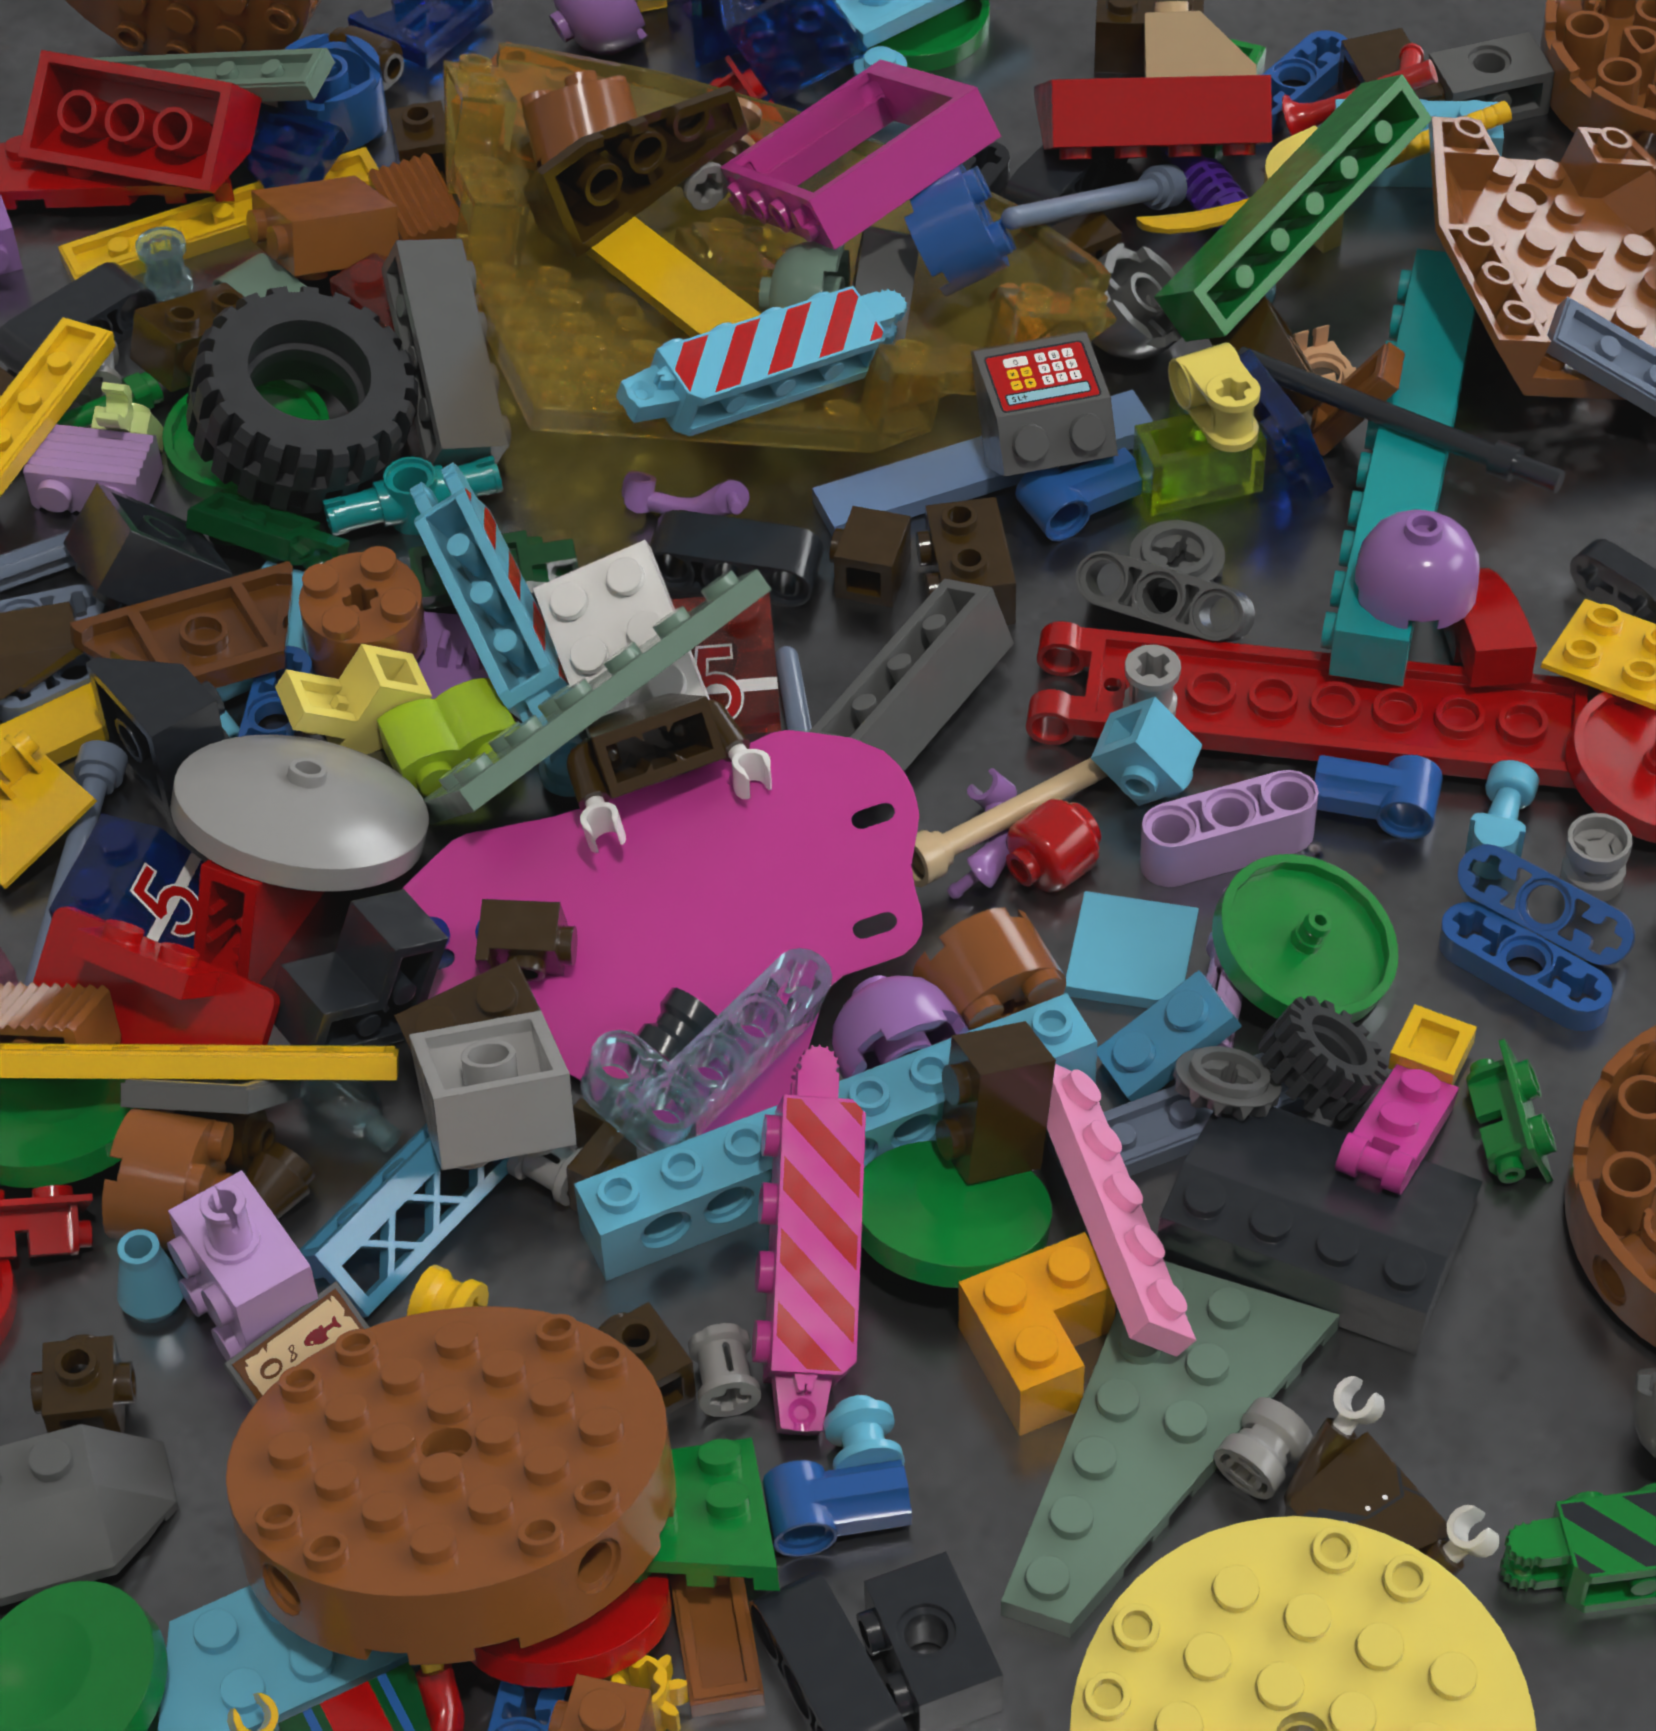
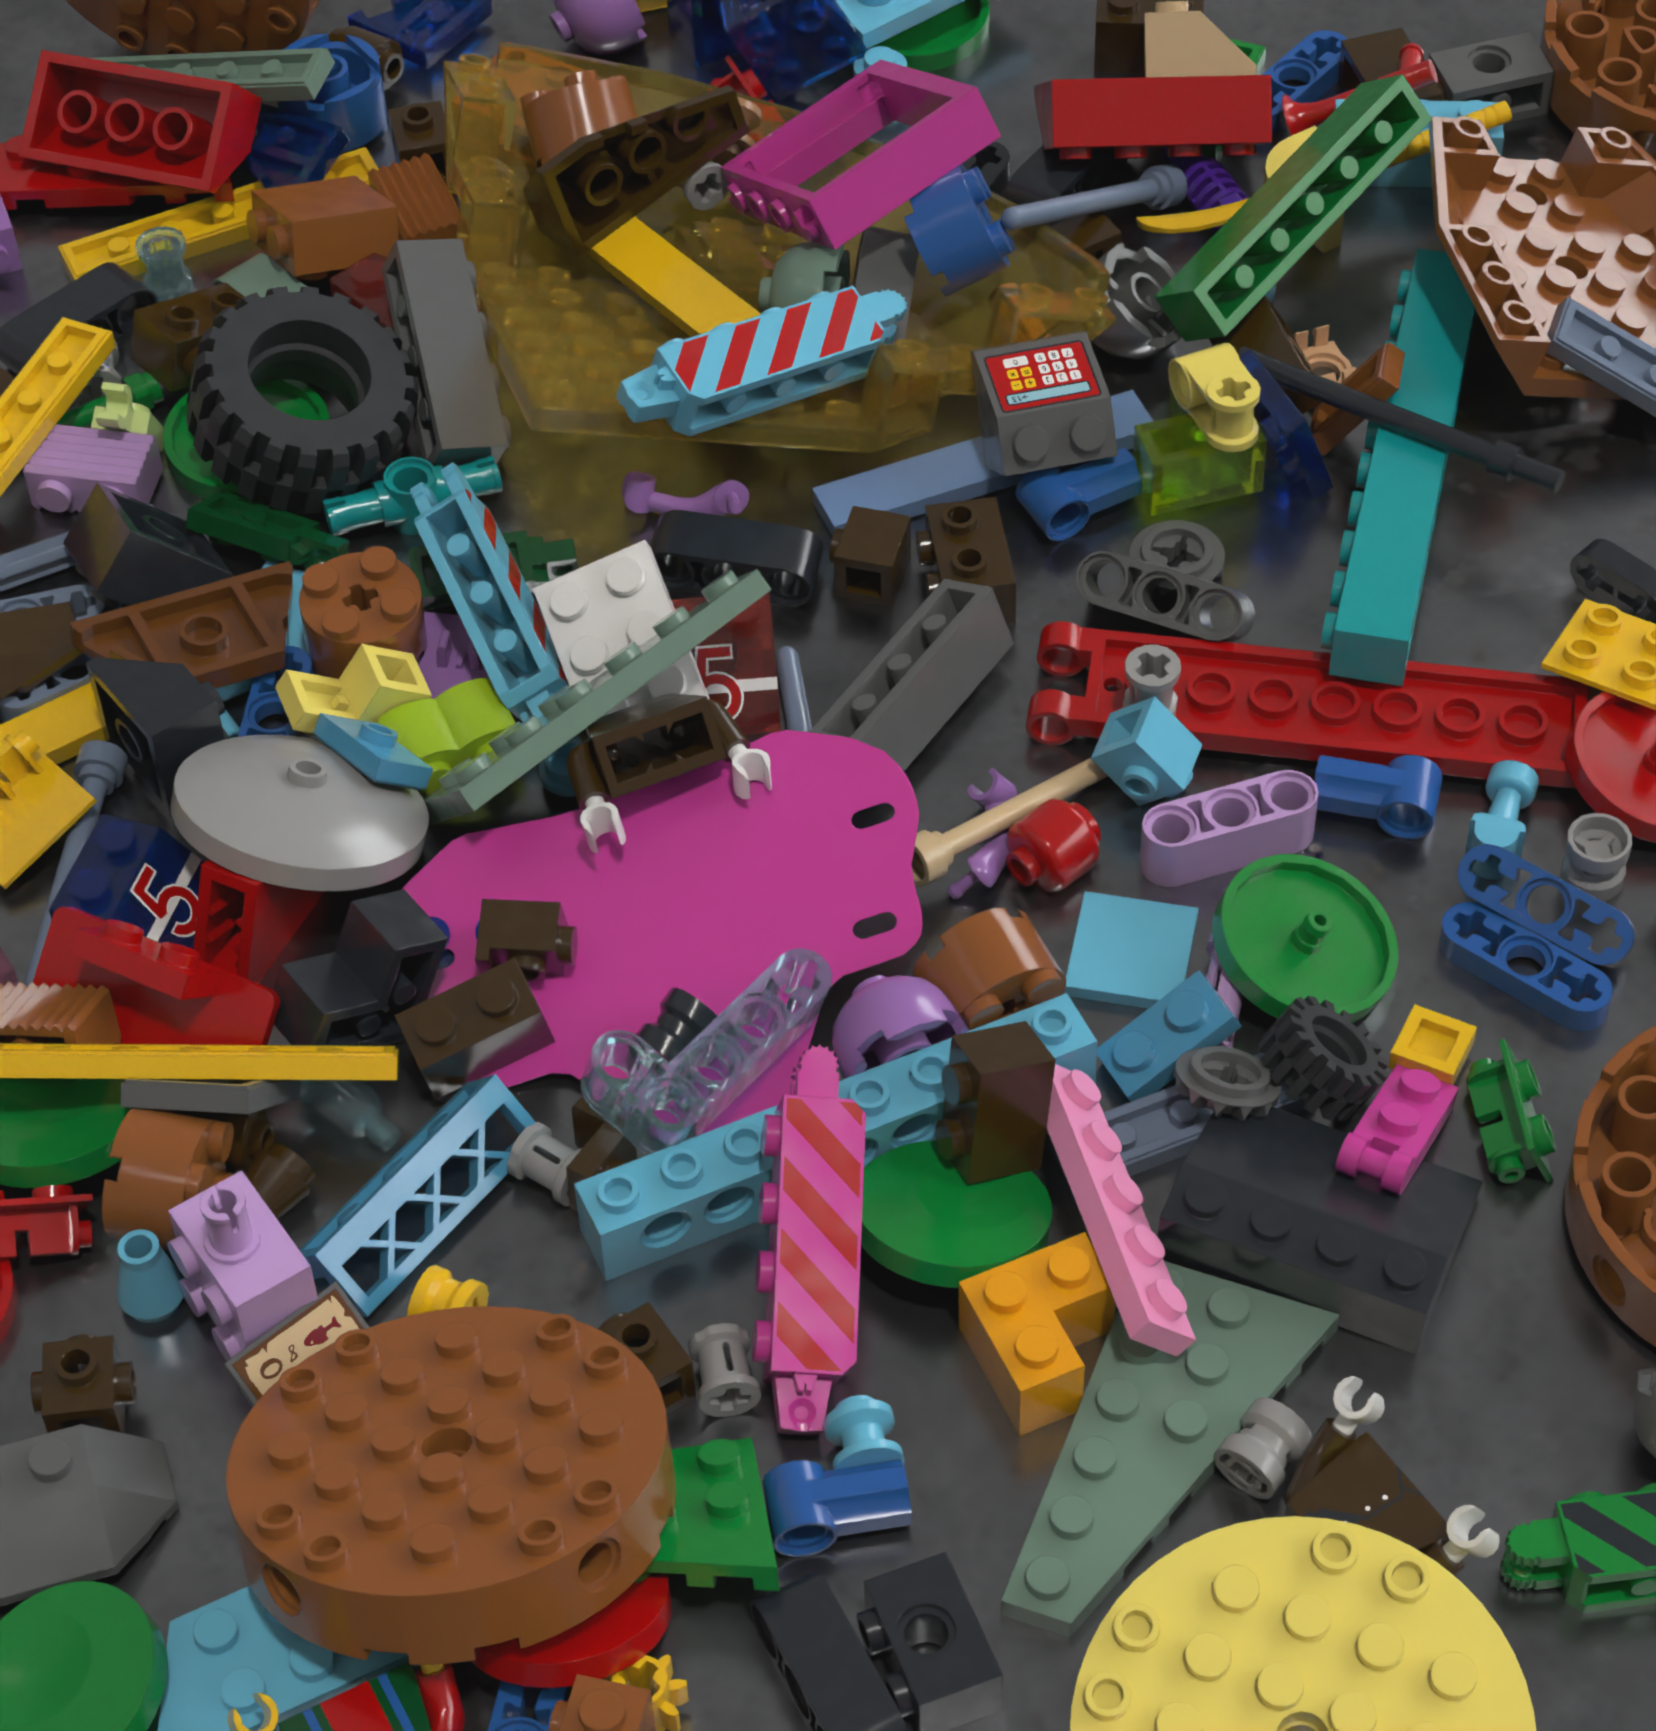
light grey slope [409,1010,577,1170] -> none
dark orange tile [669,1574,765,1718] -> none
medium lavender cylinder [1355,509,1480,629] -> none
red slope [1443,568,1537,687] -> none
none -> dark azure plate [313,713,433,790]

